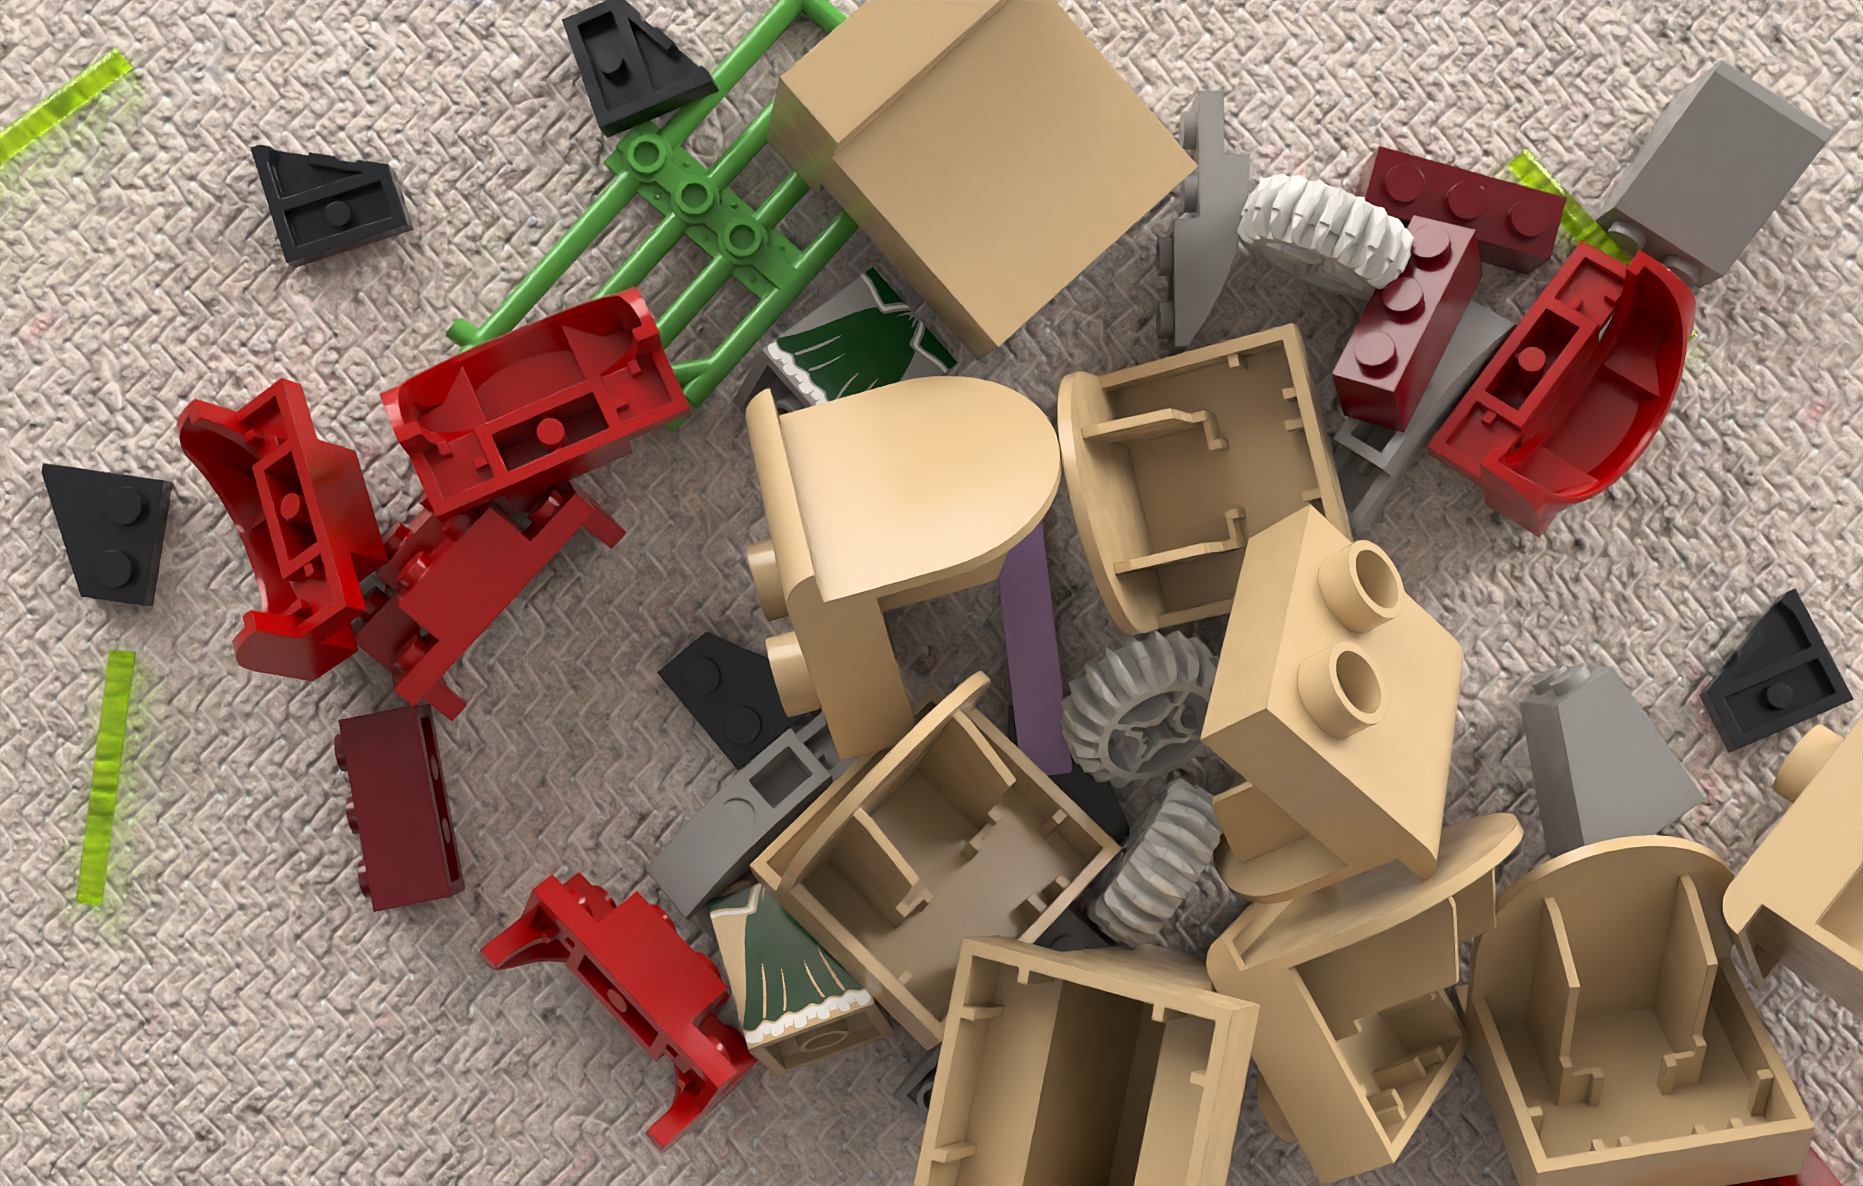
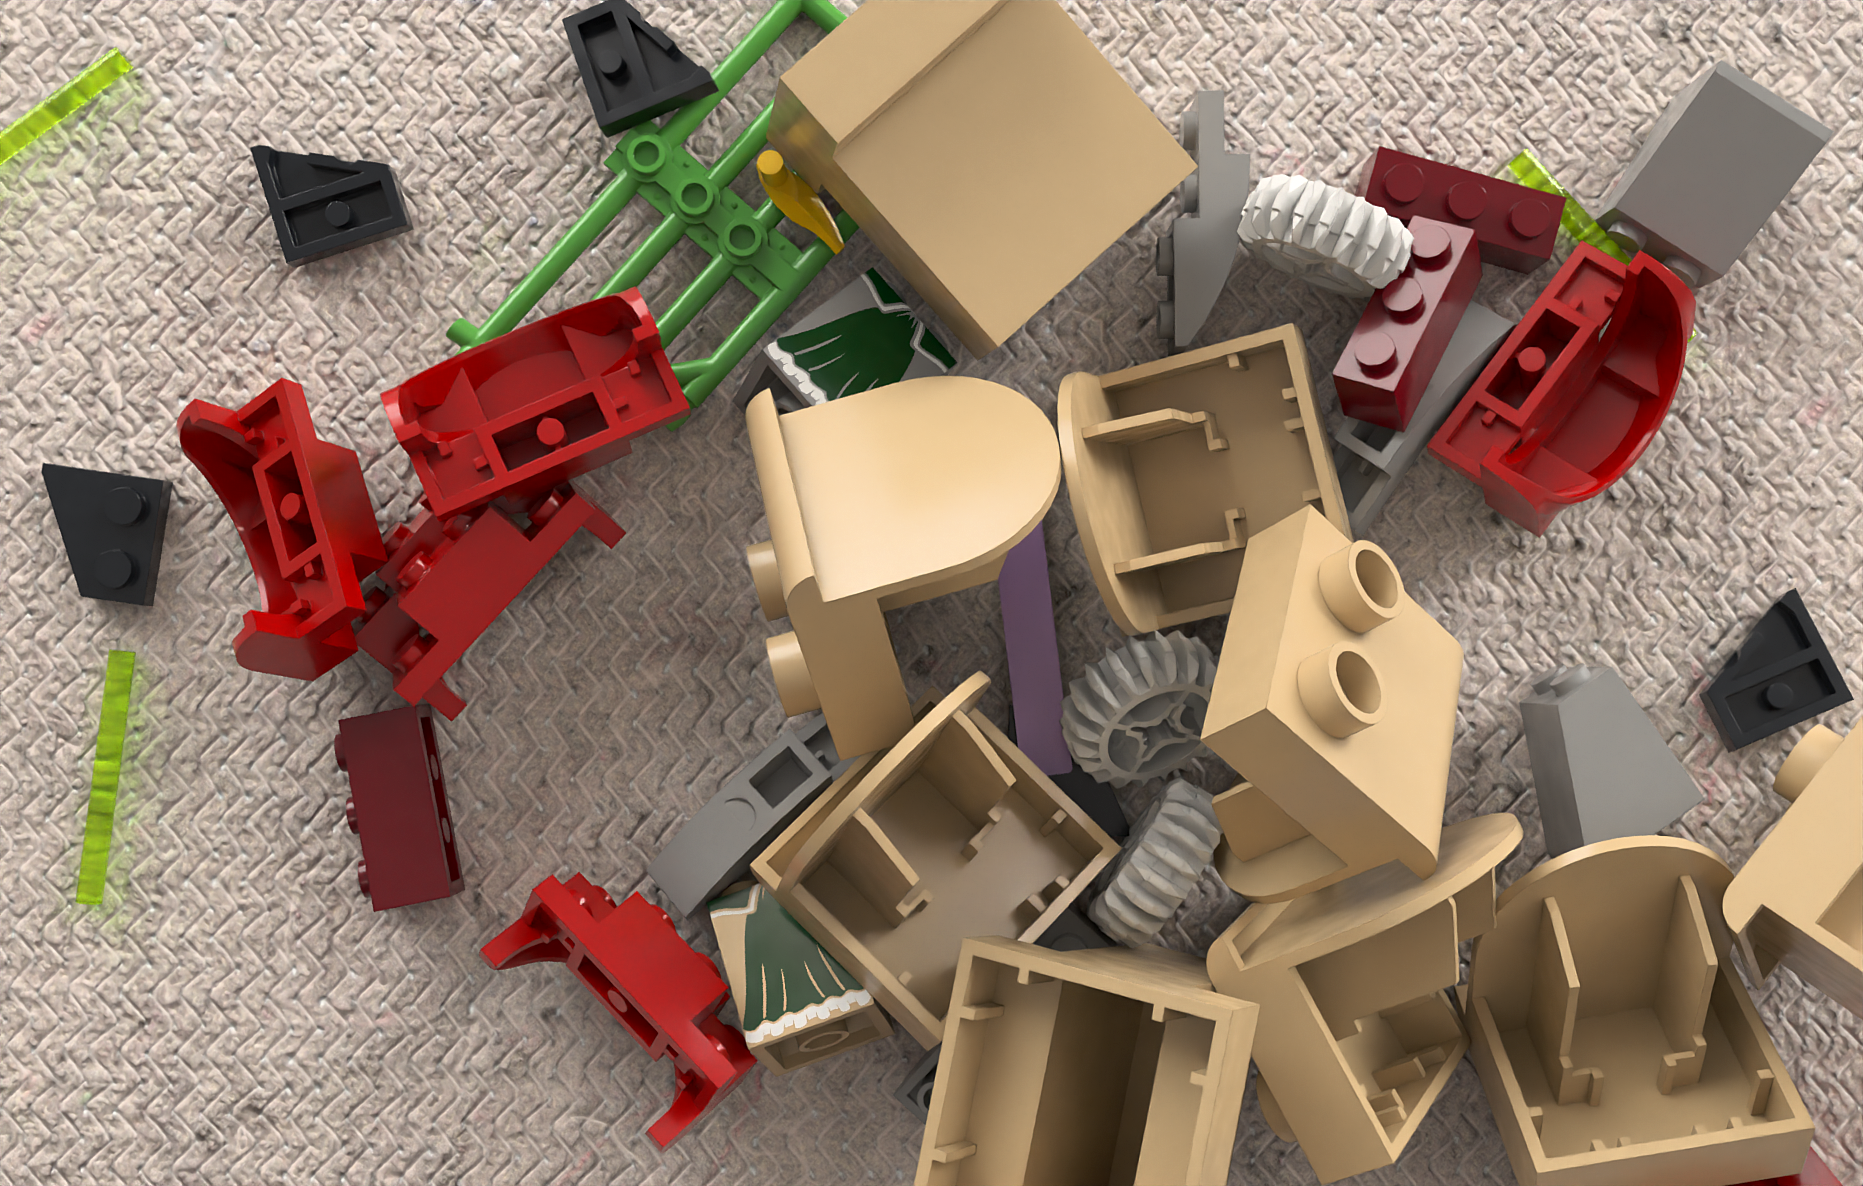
black wing [657,632,808,770] -> none
none -> yellow bar [756,150,845,255]

